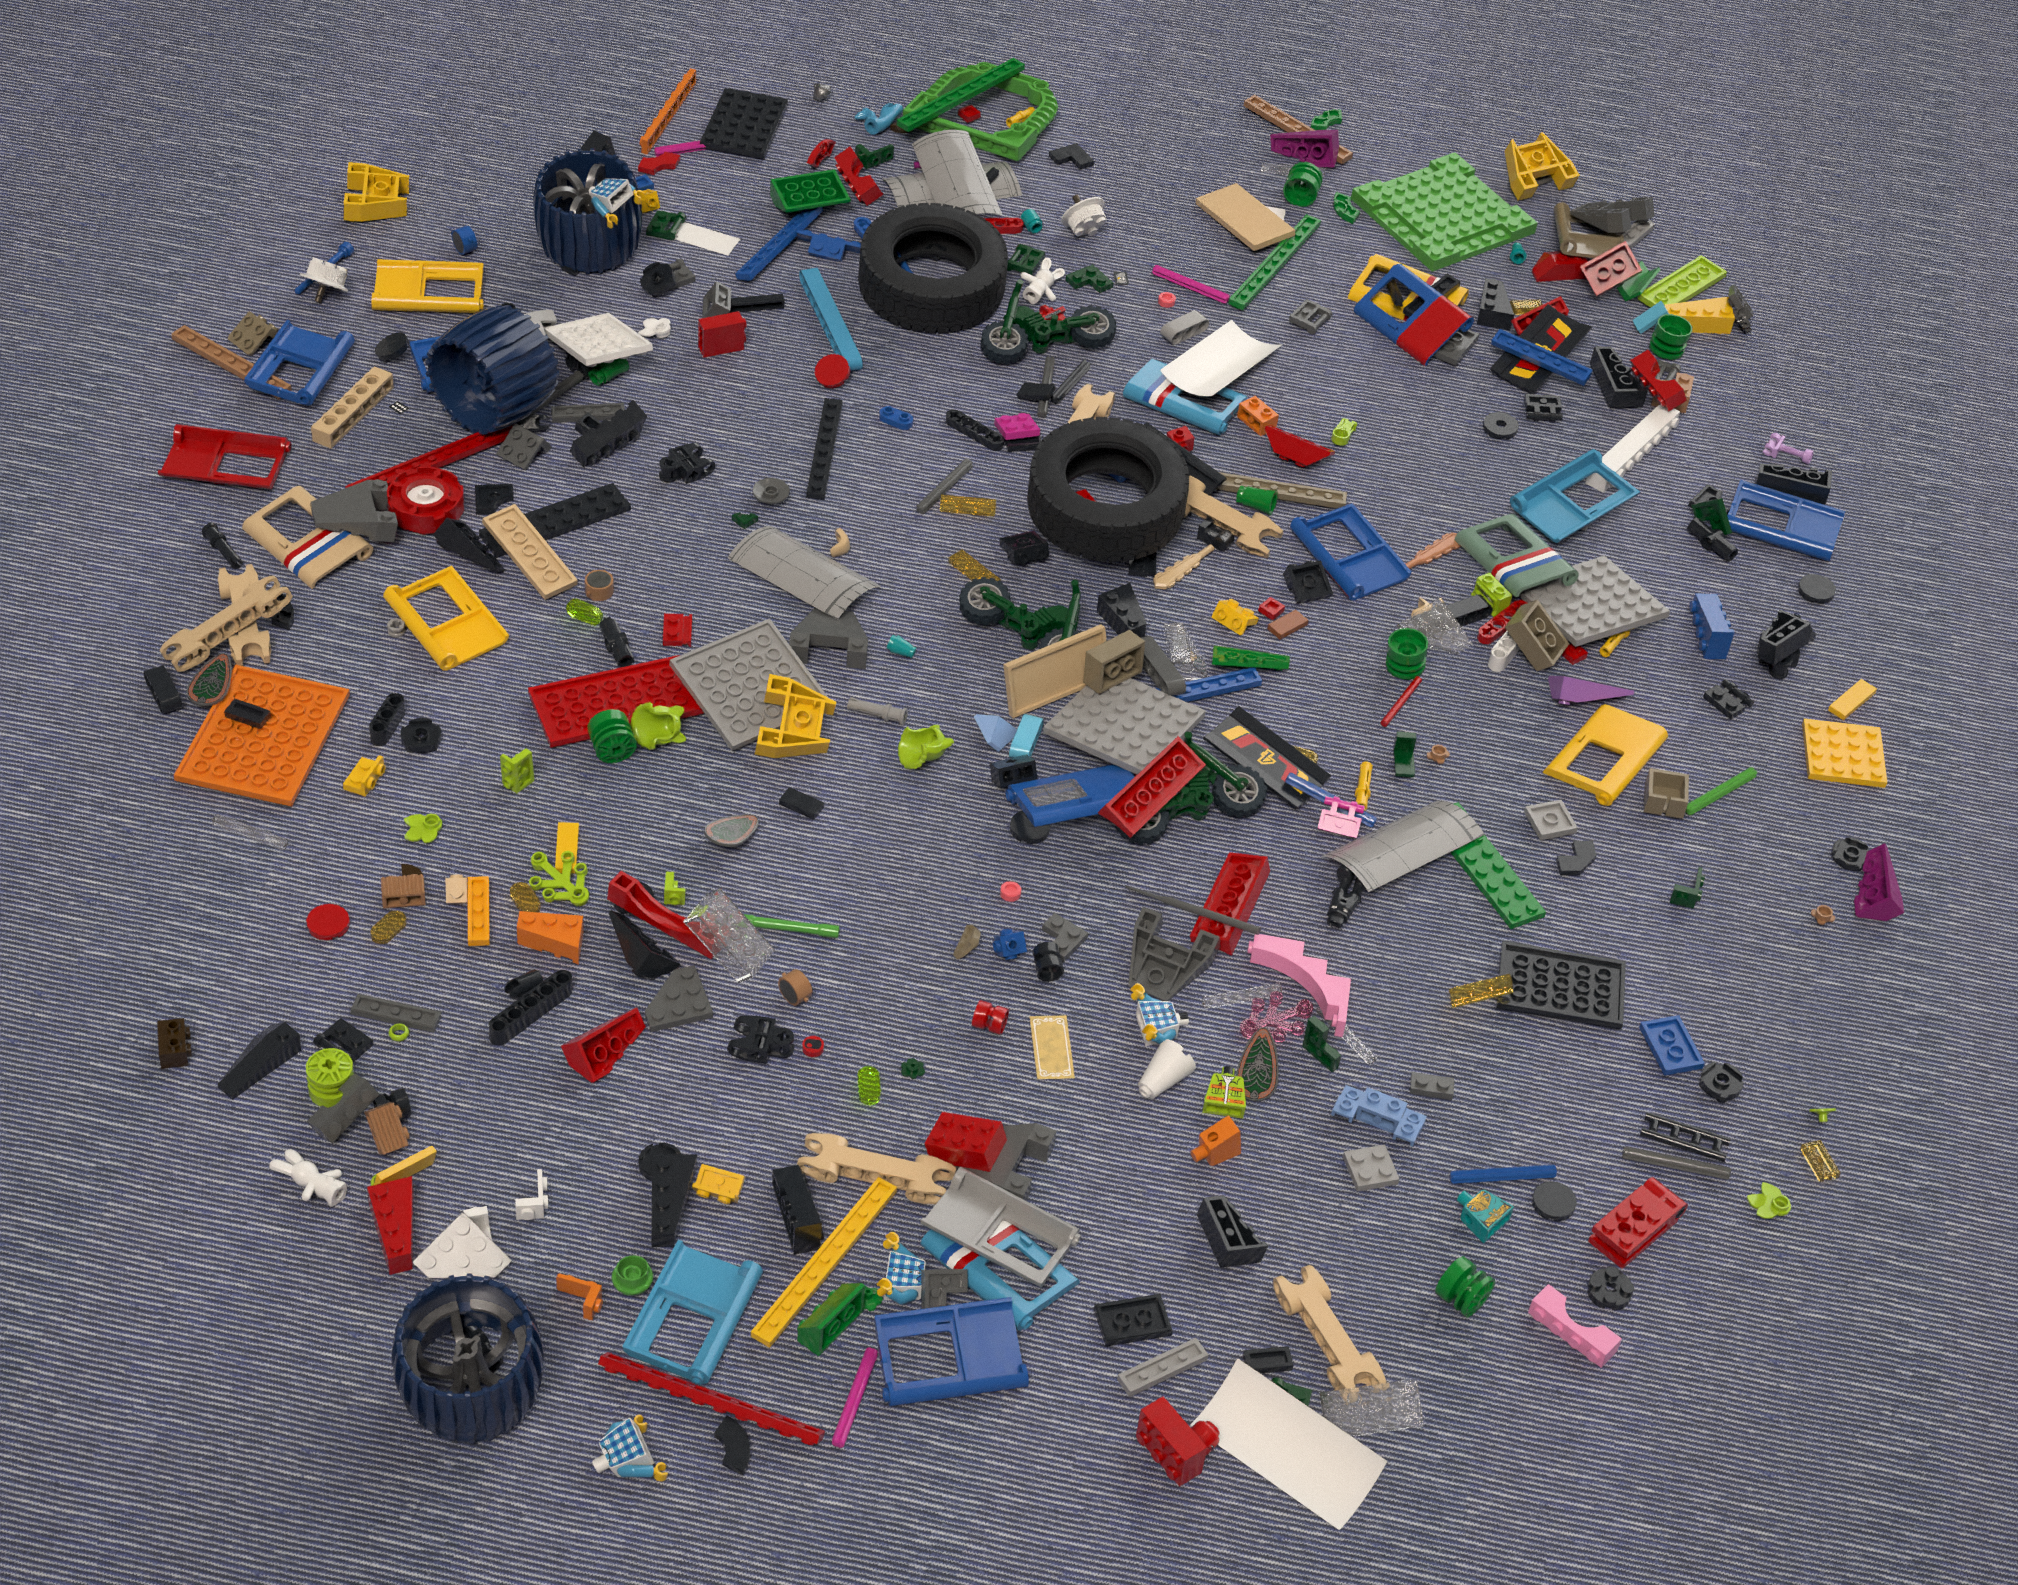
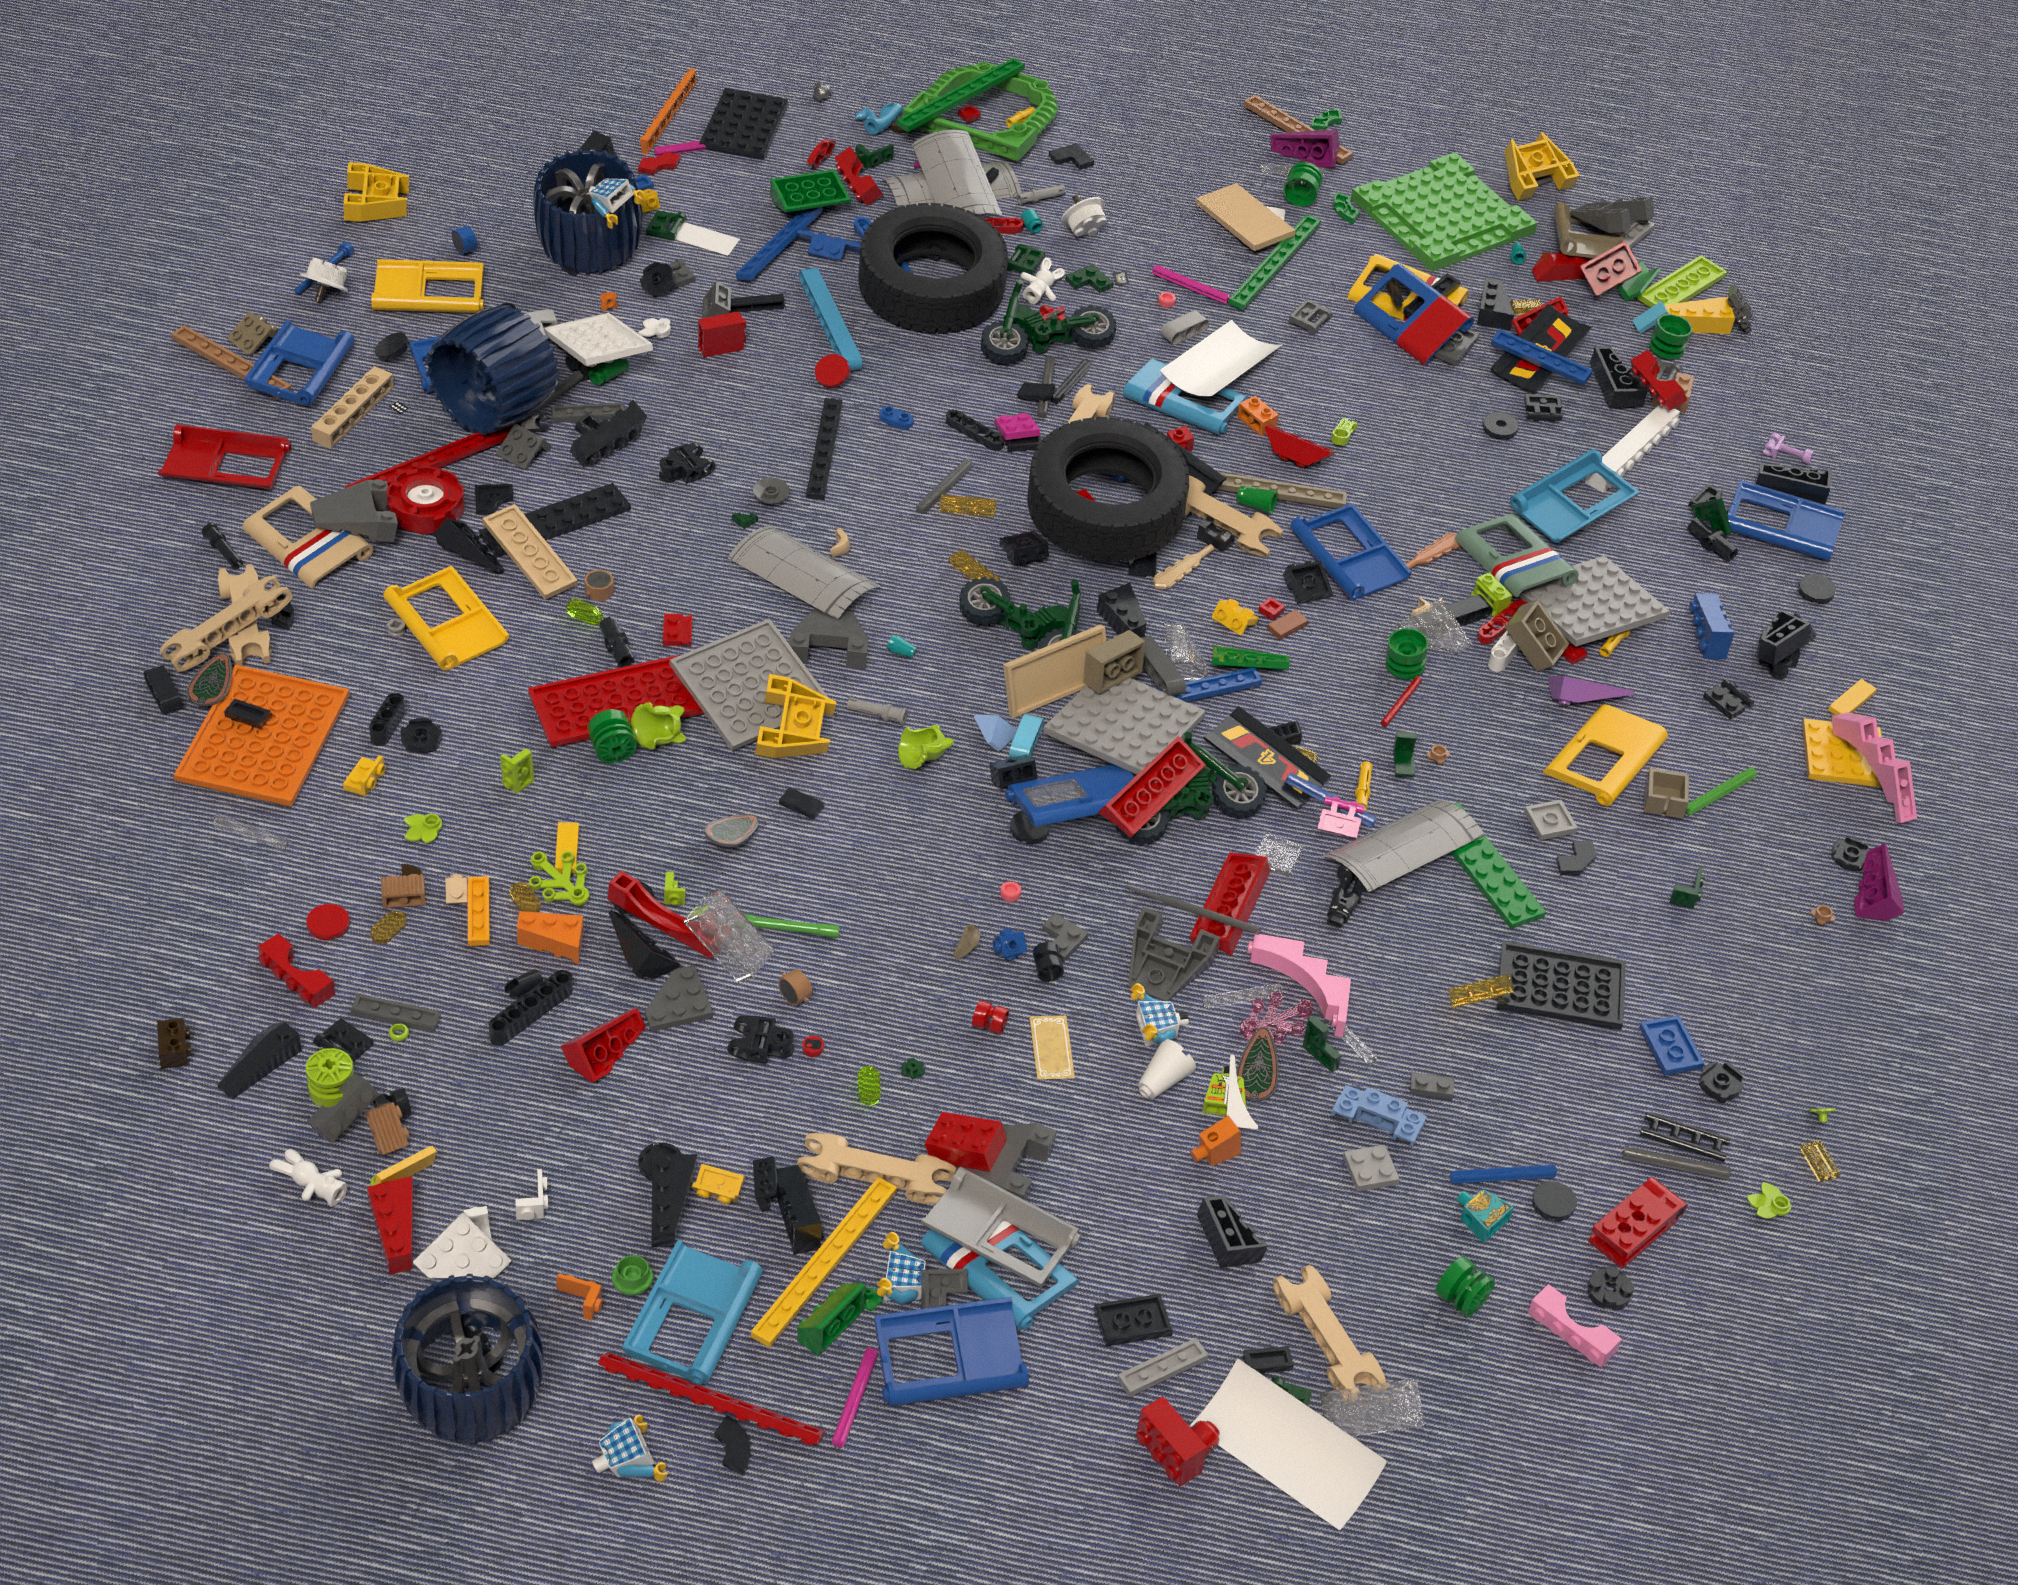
none -> red arch [258,933,335,1009]
none -> orange plate [600,292,618,310]
none -> black bracket [753,1156,778,1212]
none -> light grey pin [1016,184,1066,204]
none -> white sticker [1227,1055,1258,1129]
none -> clear tile [1254,832,1304,877]
none -> black slope [1269,721,1302,745]
none -> bright pink arch [1832,712,1917,823]

